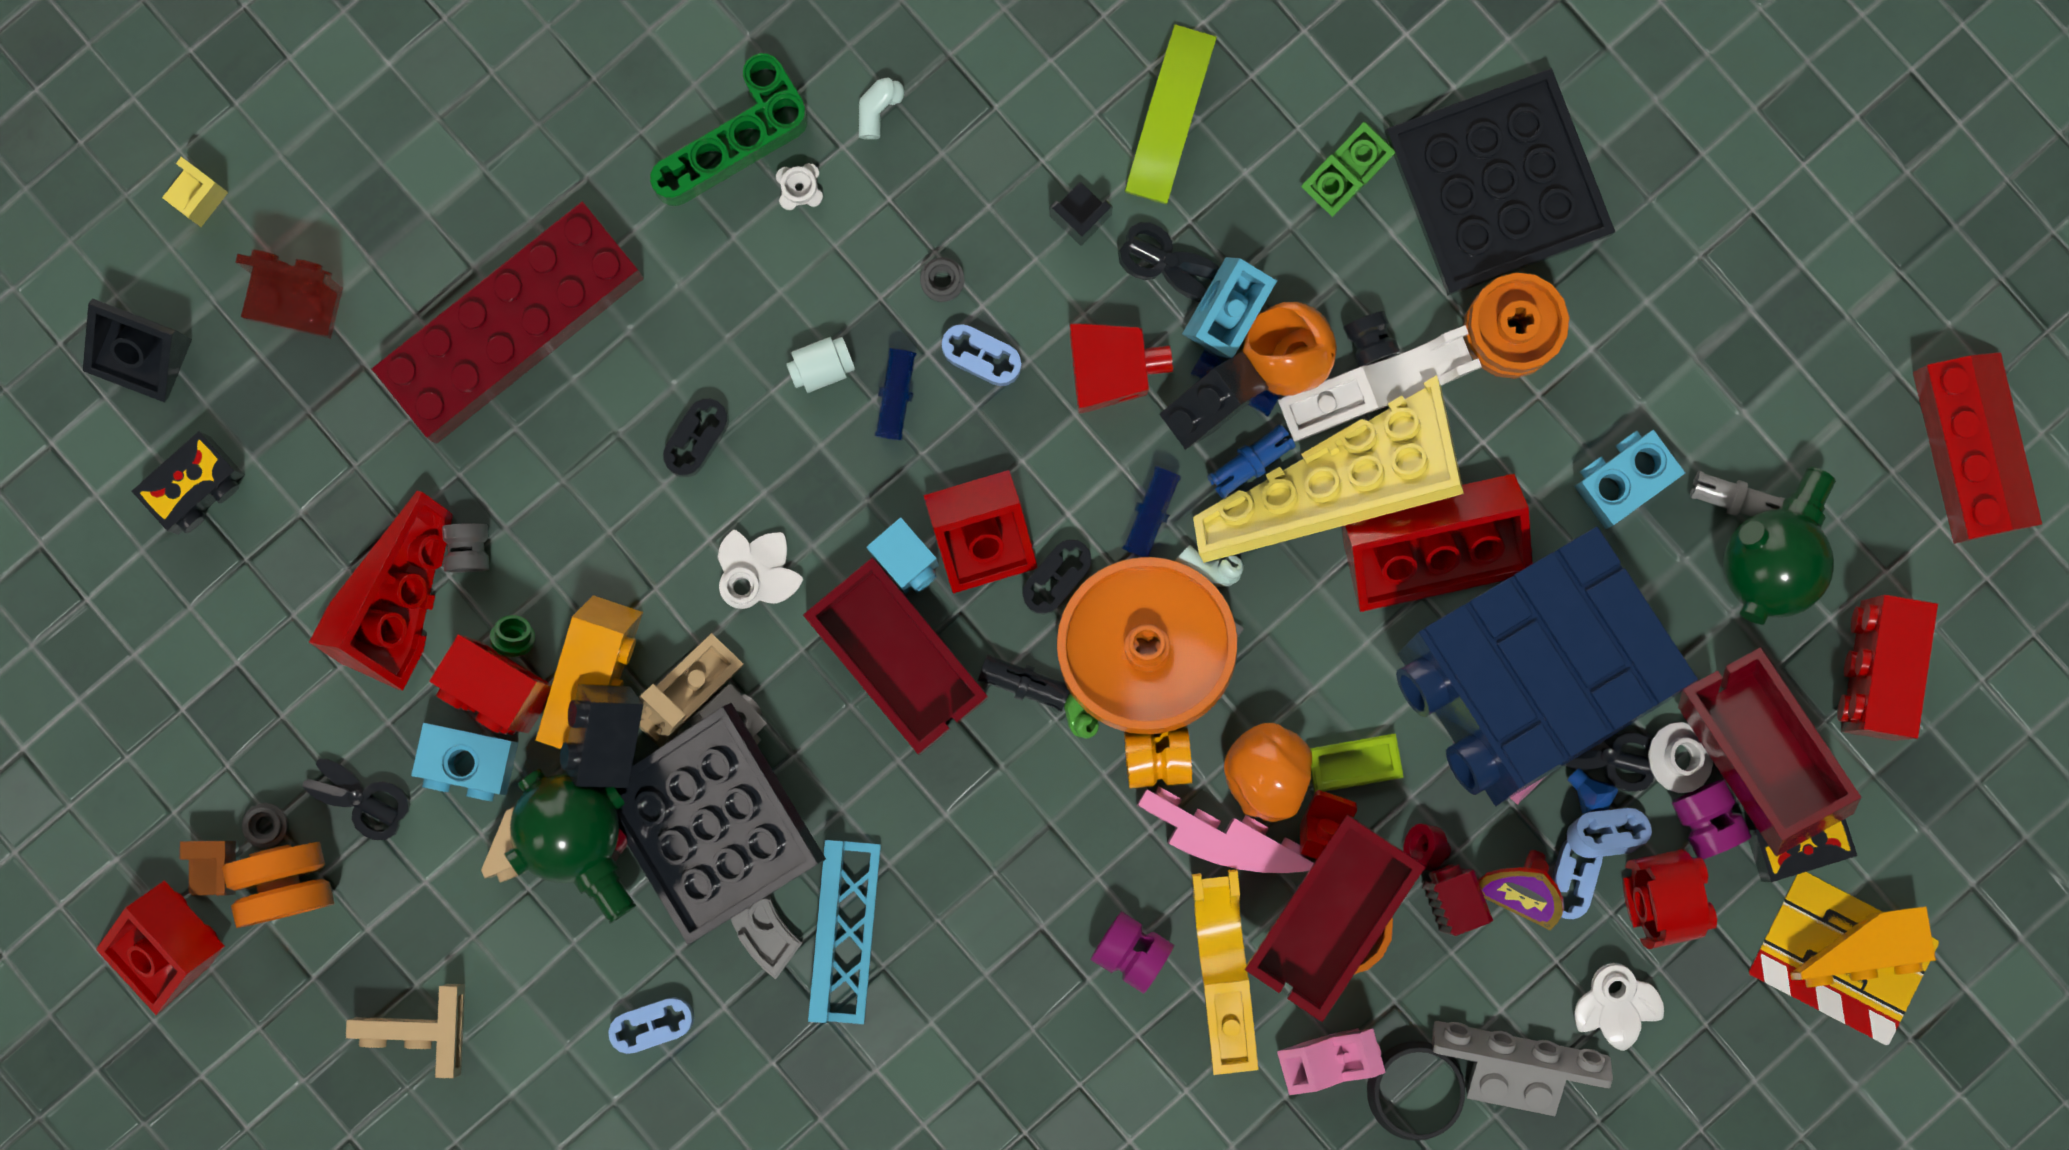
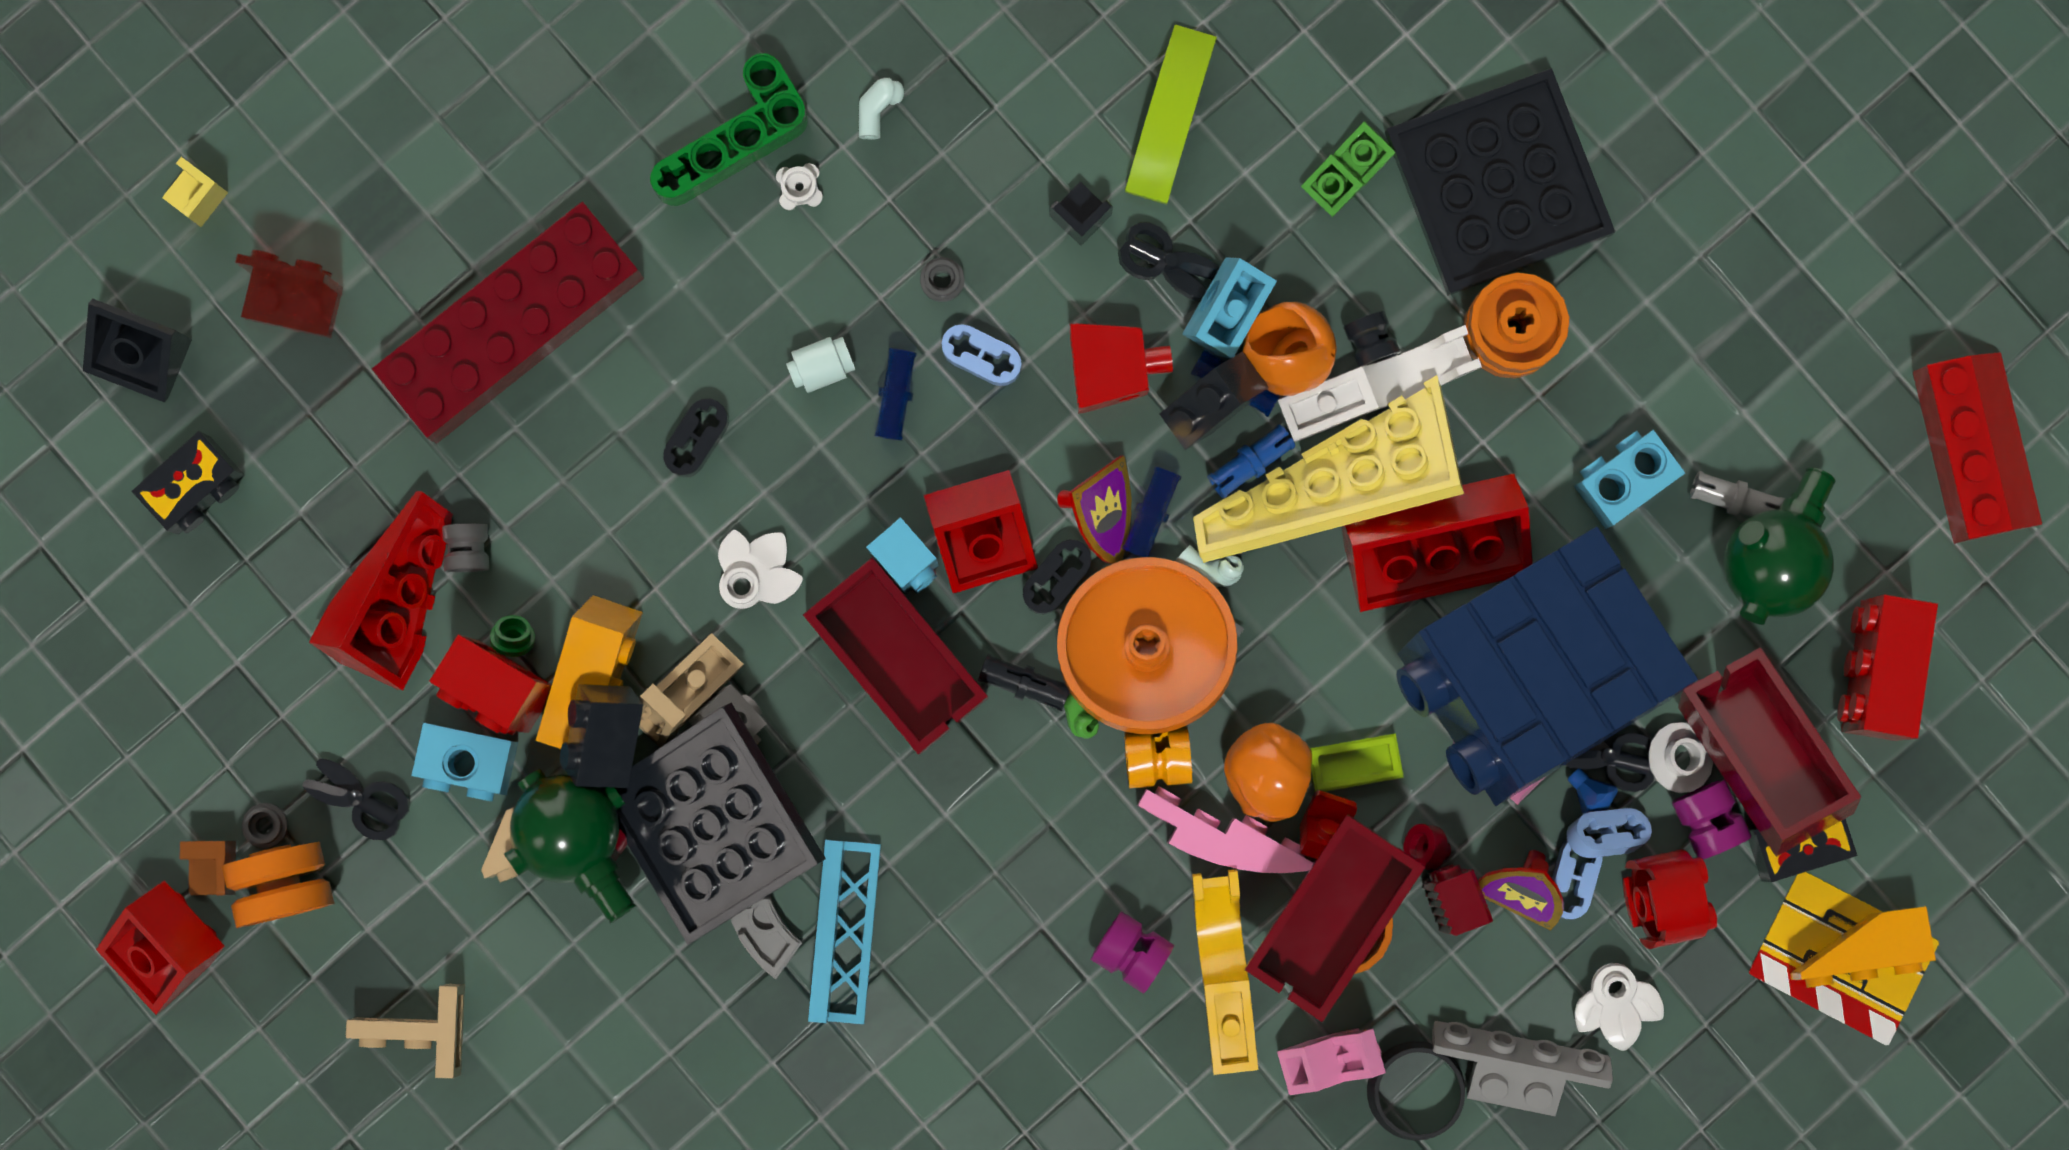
light blue beam [608,997,694,1054] -> none
none -> shield [1057,455,1132,565]

